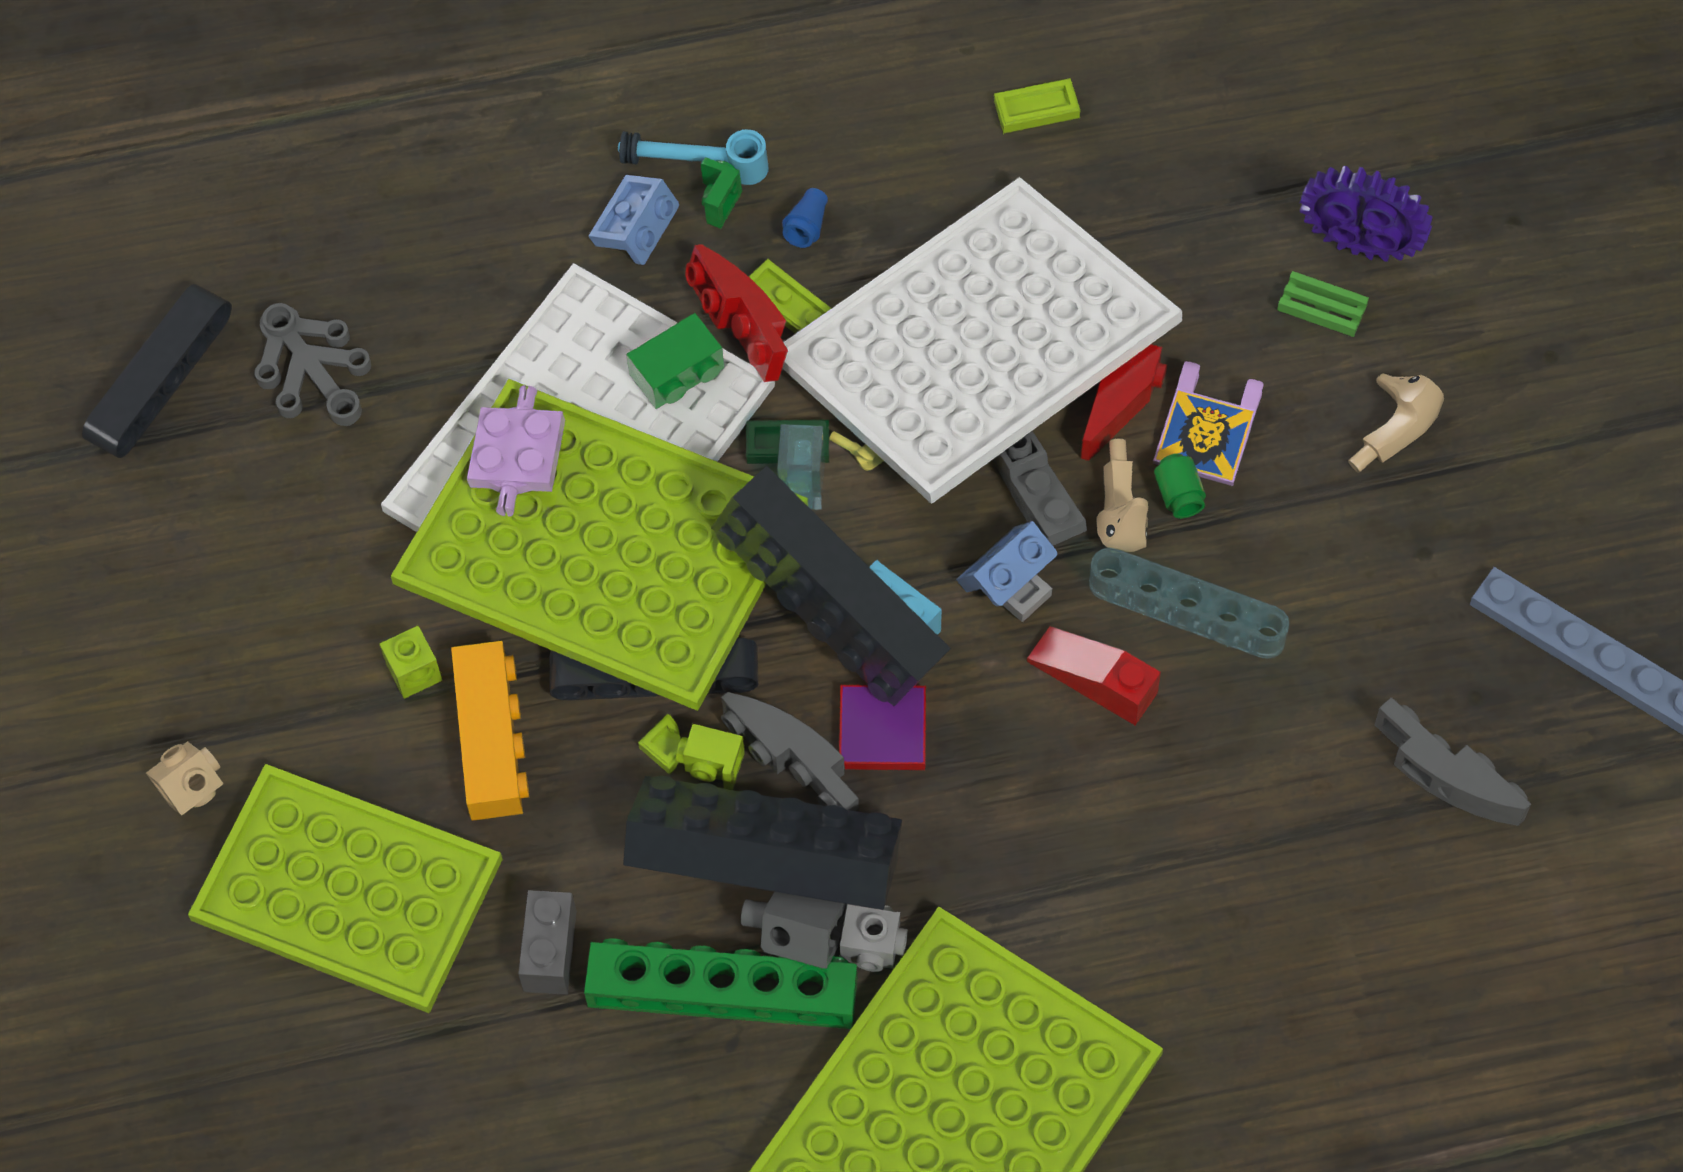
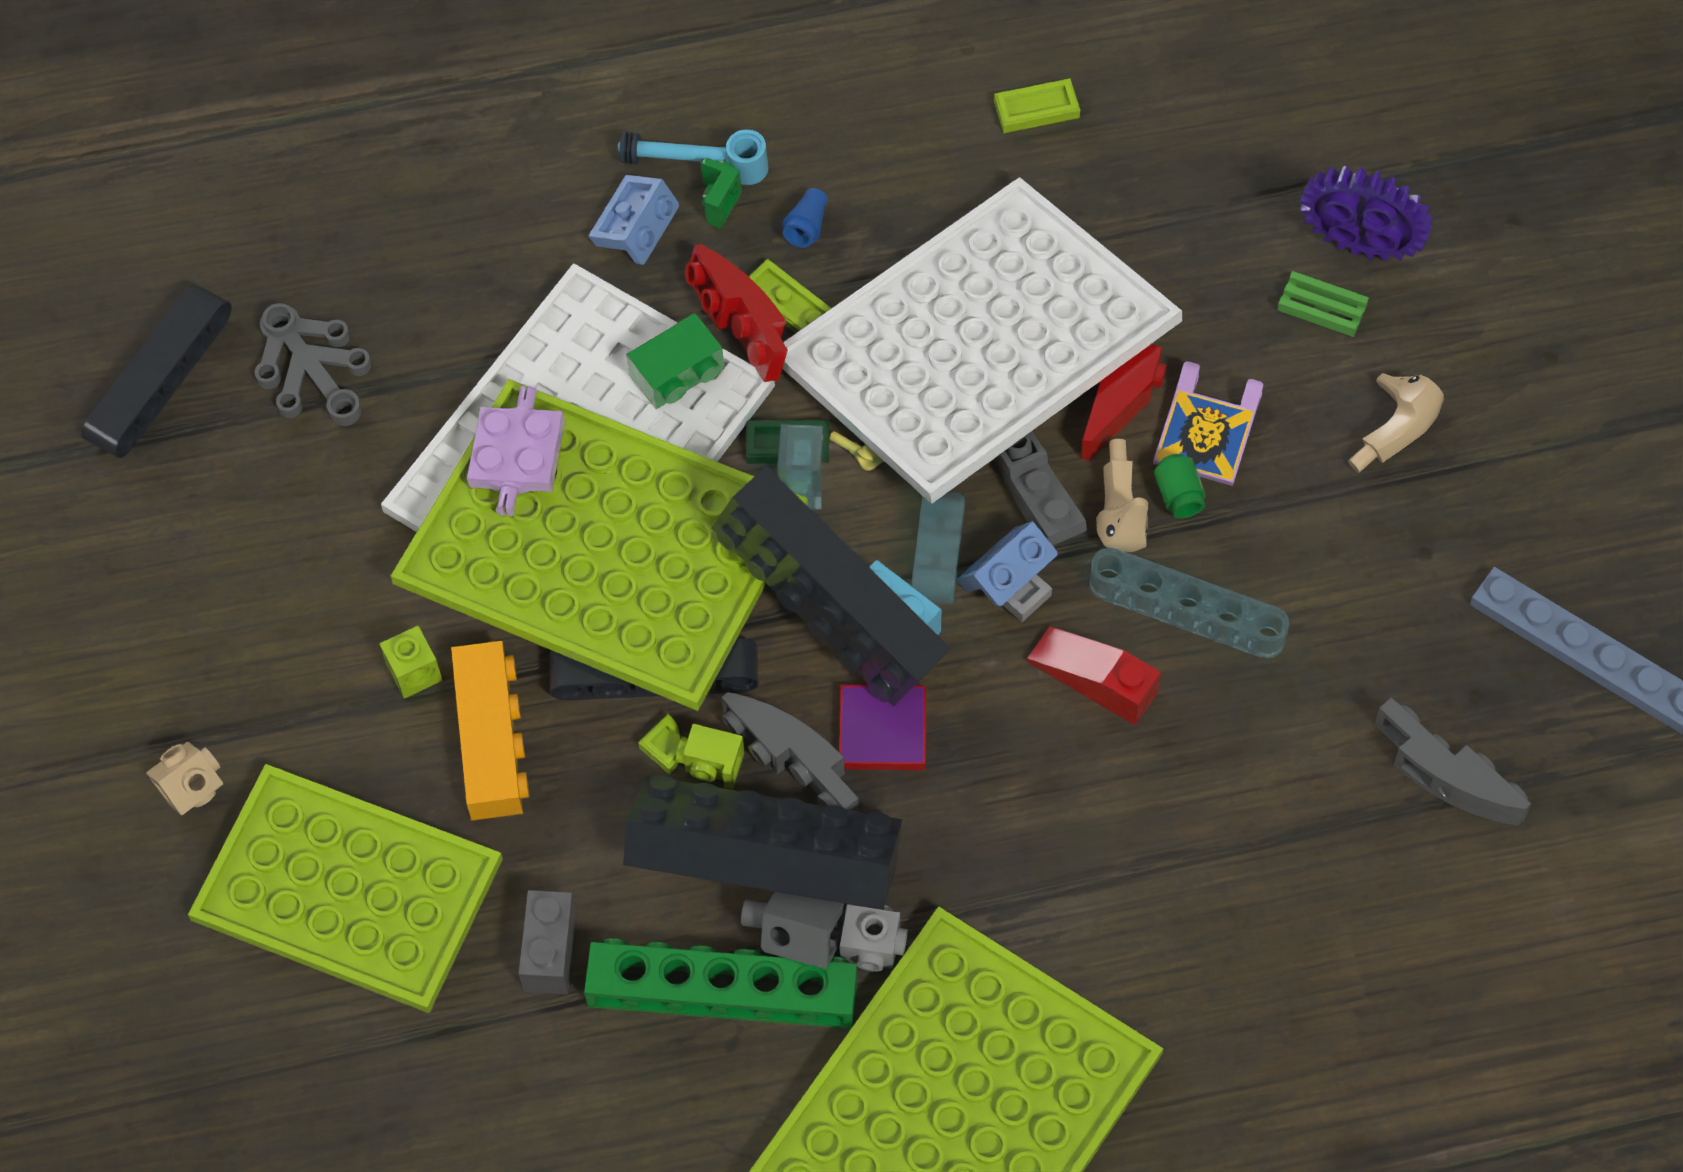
none -> clear light blue beam [911,492,966,606]

